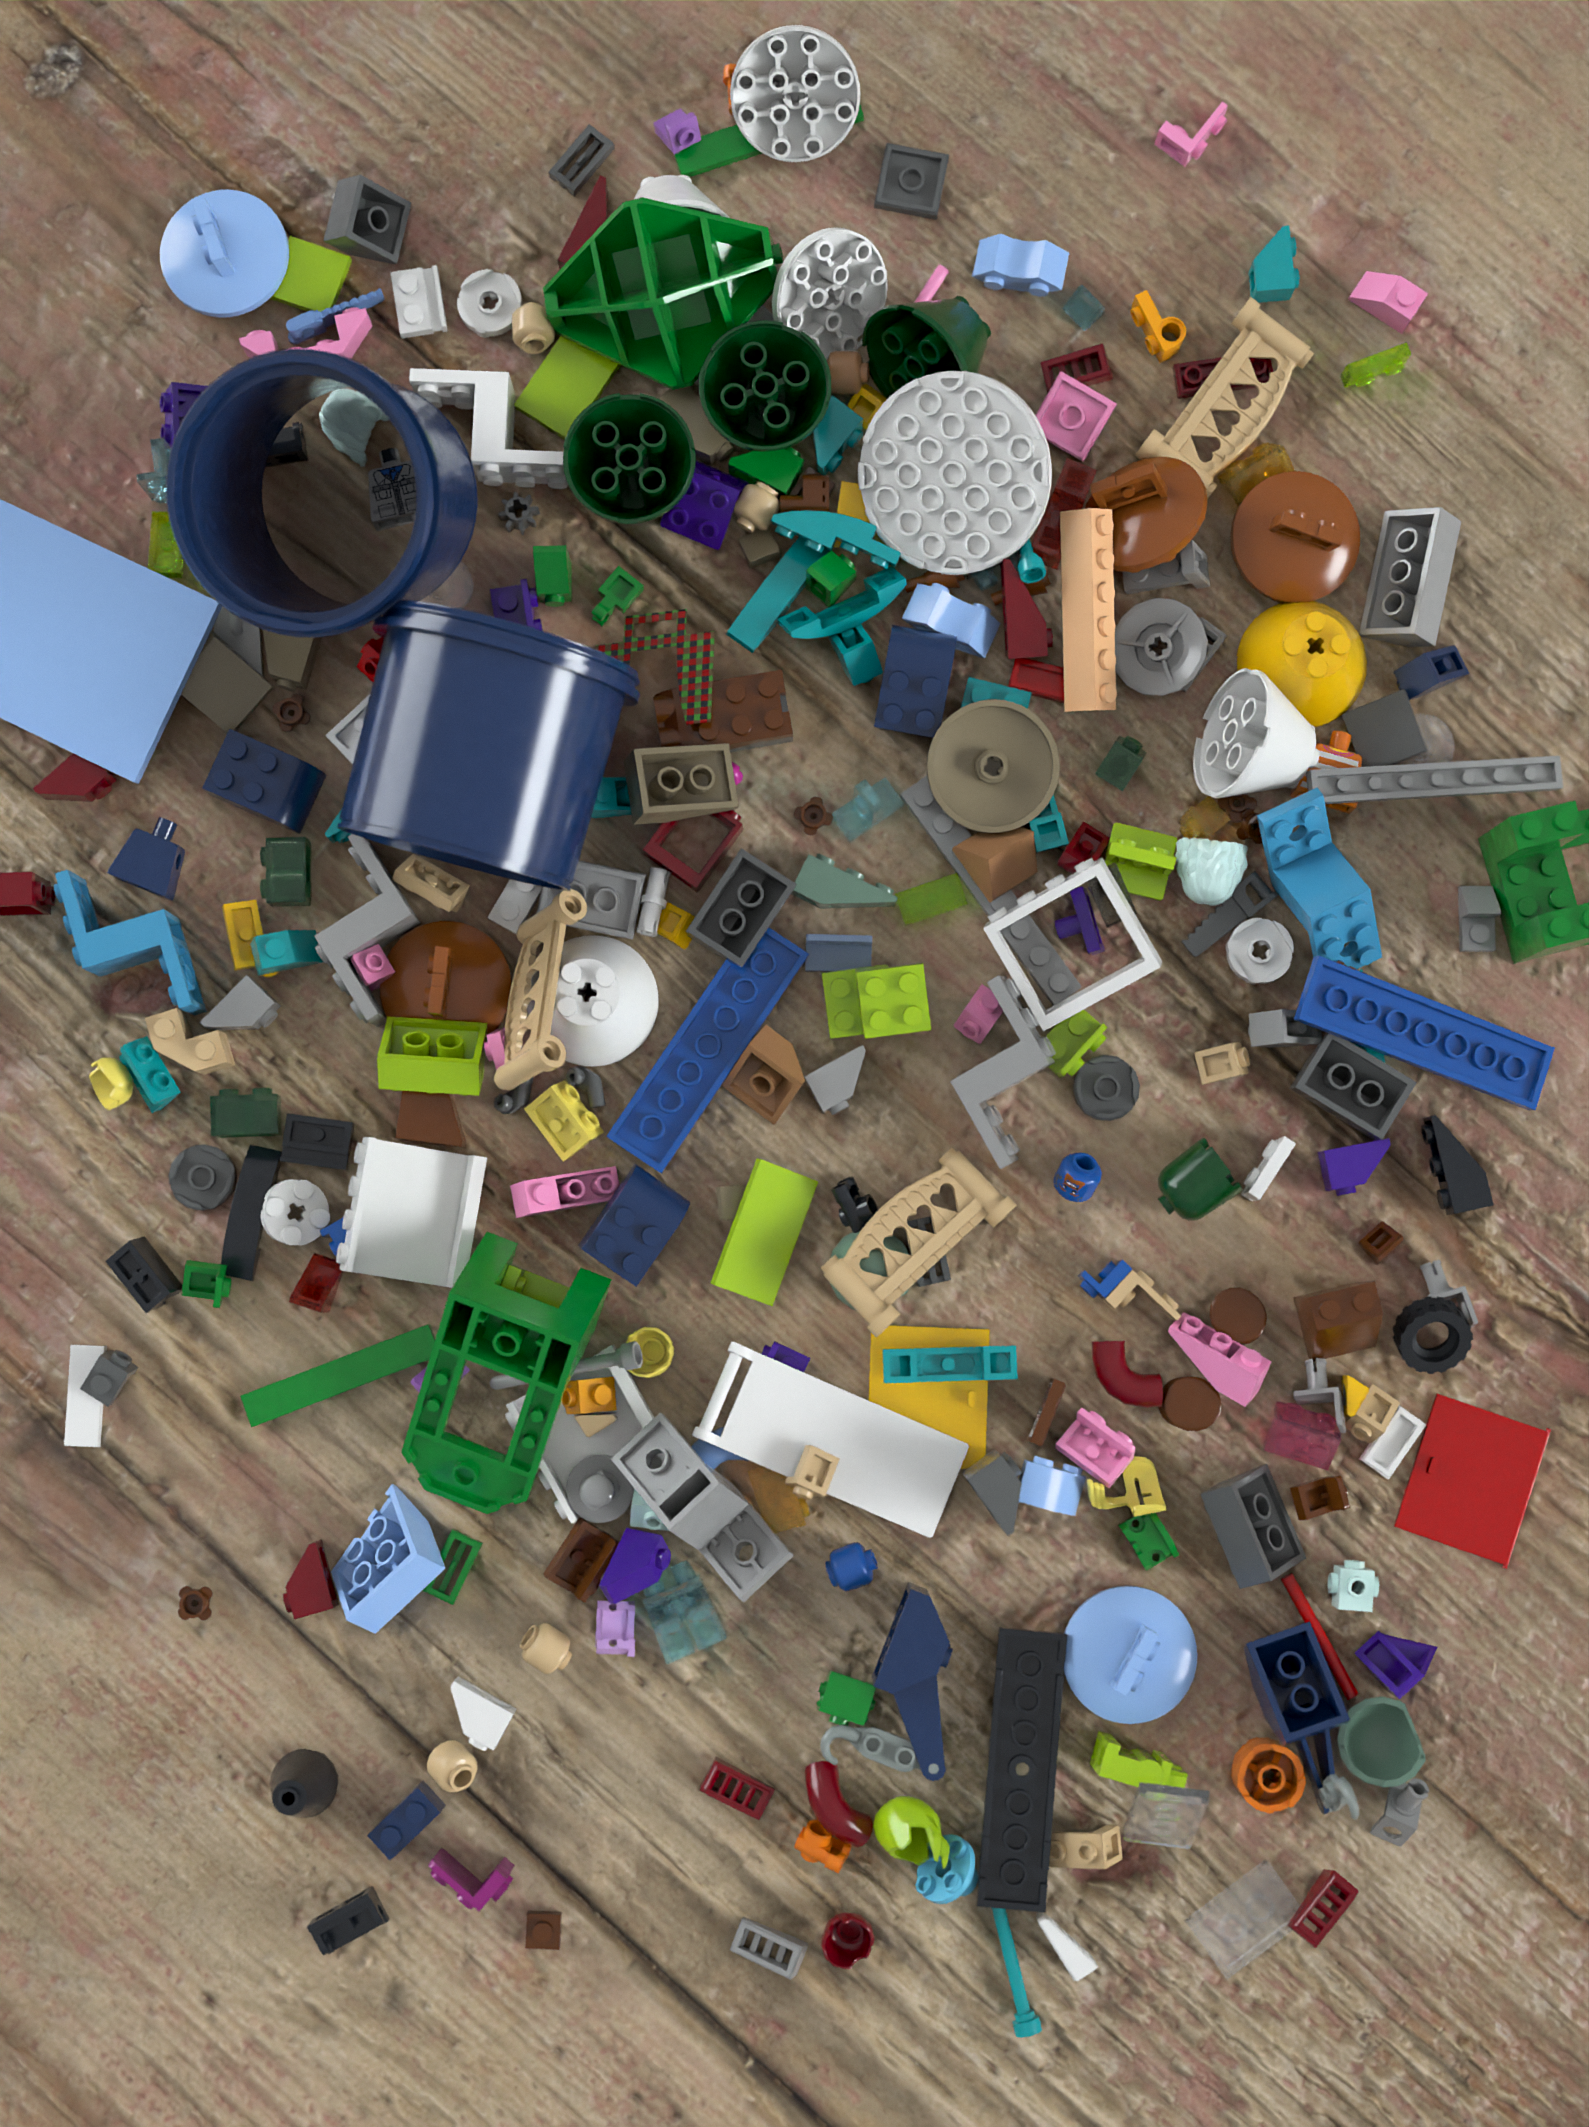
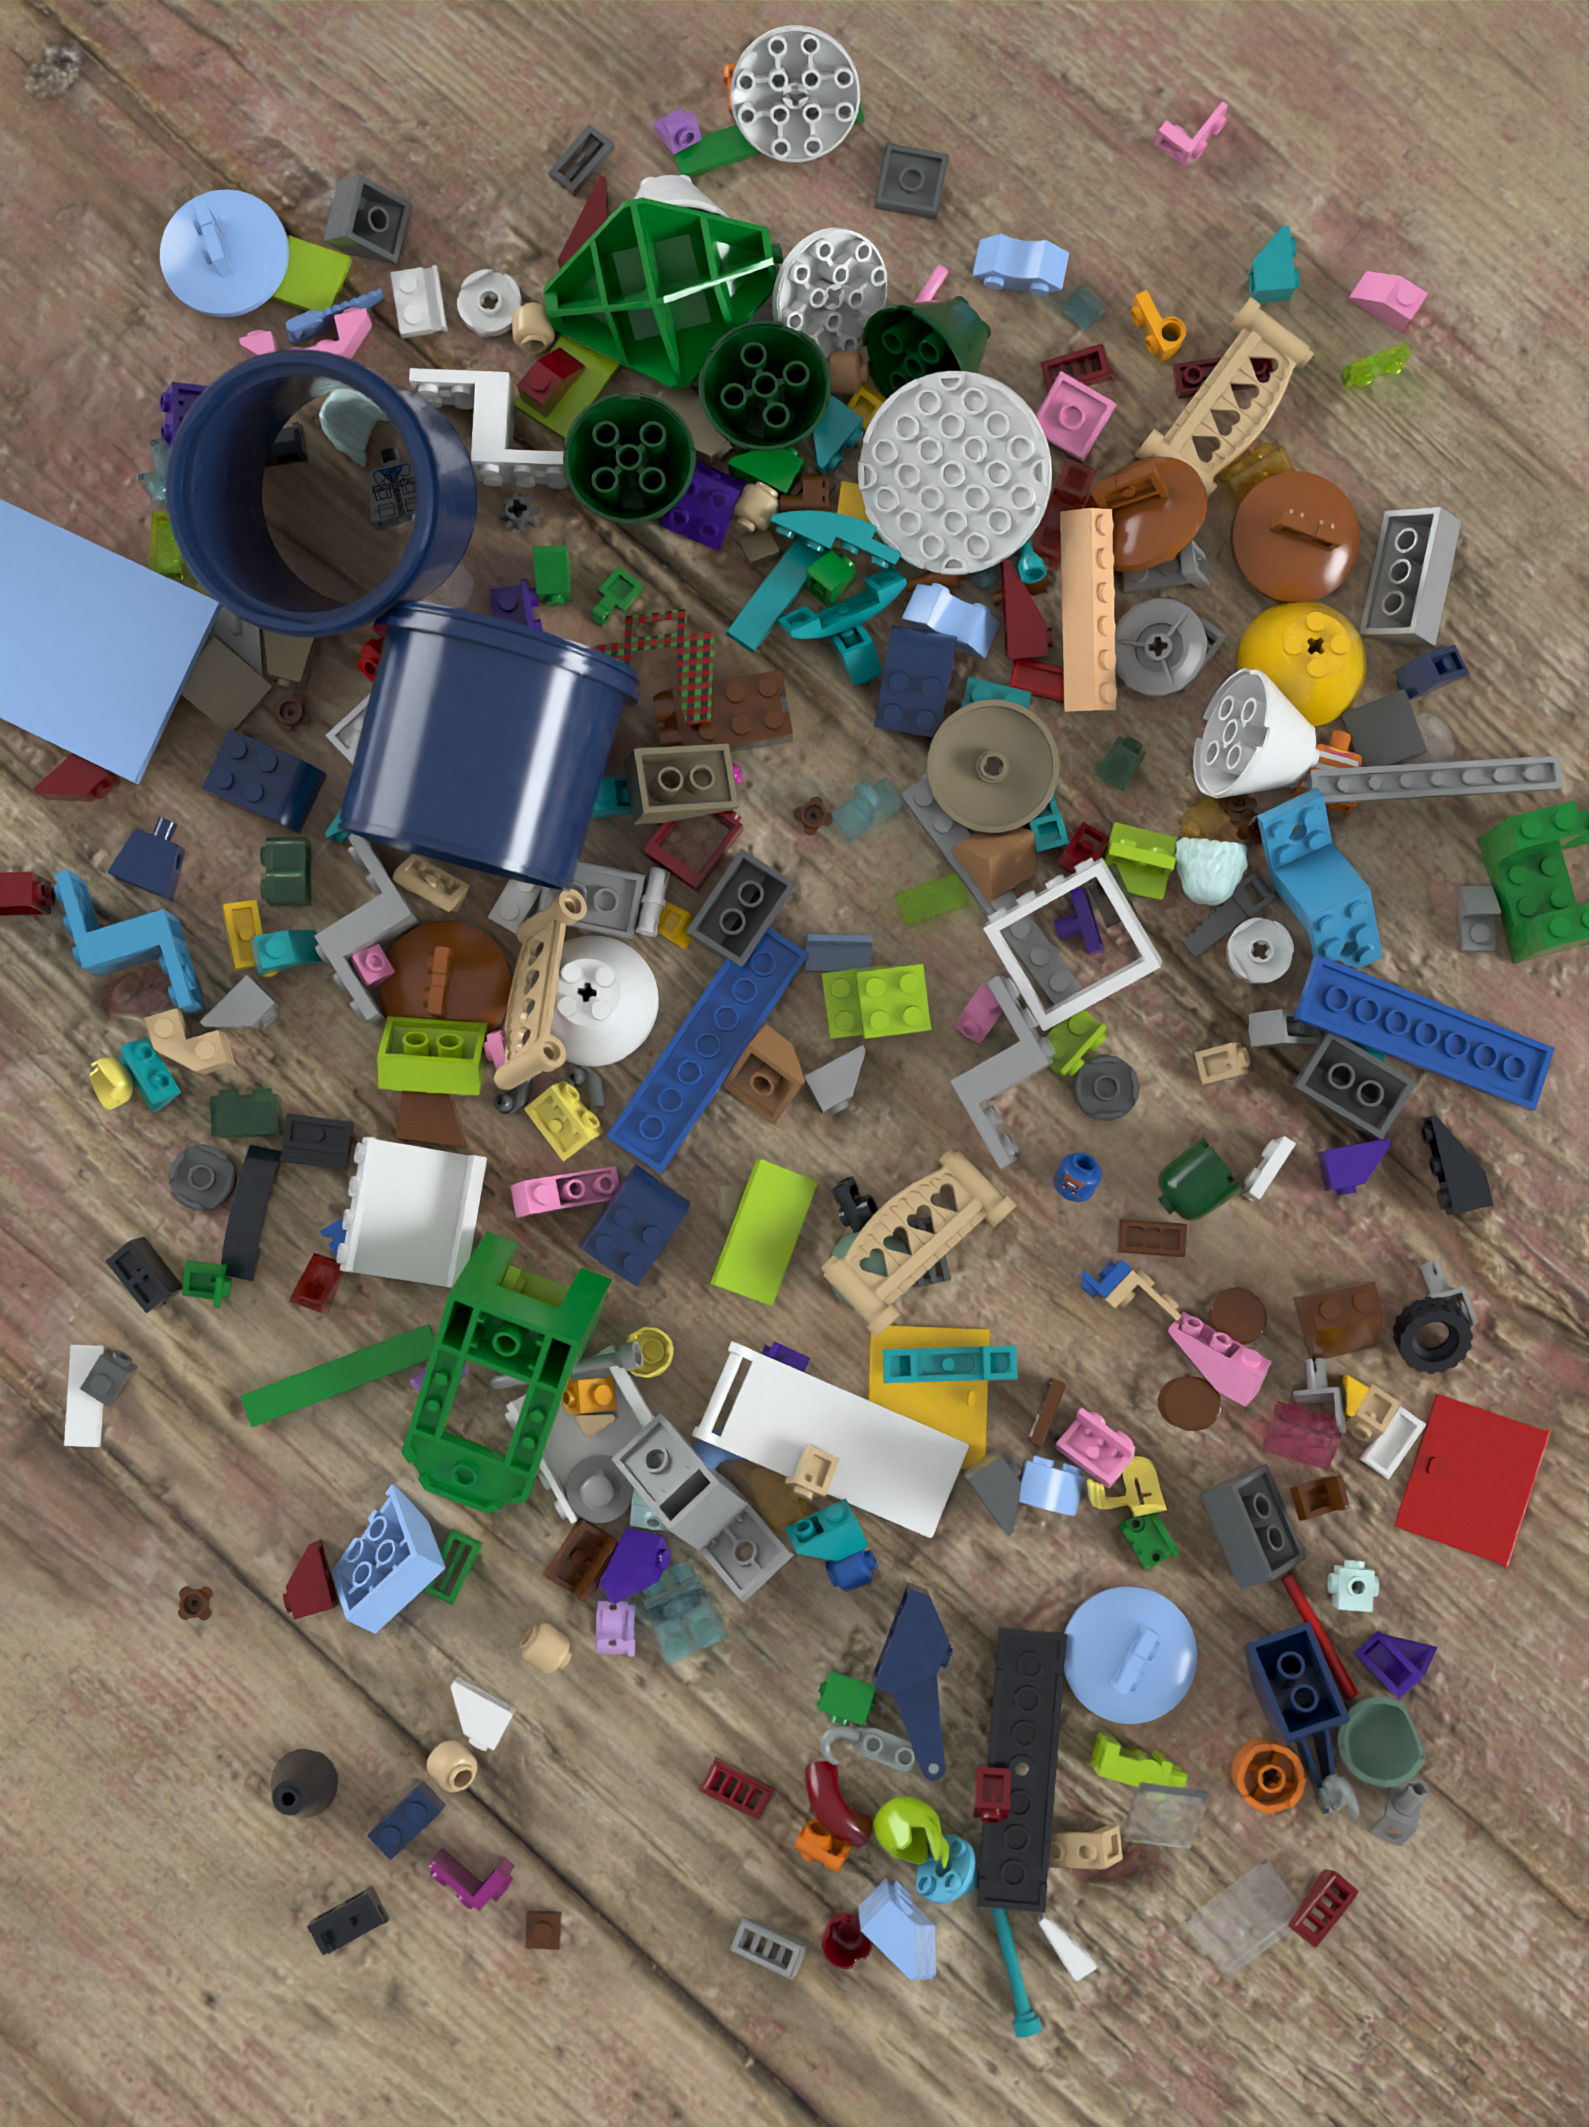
white plate [260,1179,330,1246] -> none
sand green slope [791,854,898,909] -> none
dark red cylinder [1092,1341,1163,1408] -> none
reddish brown slope [1358,1221,1404,1265] -> none
none -> dark red slope [517,347,586,418]
none -> teal slope [785,1498,869,1561]
none -> light blue wedge [858,1876,936,1981]
none -> dark red bracket [973,1766,1011,1824]
none -> reddish brown plate [1117,1219,1187,1257]

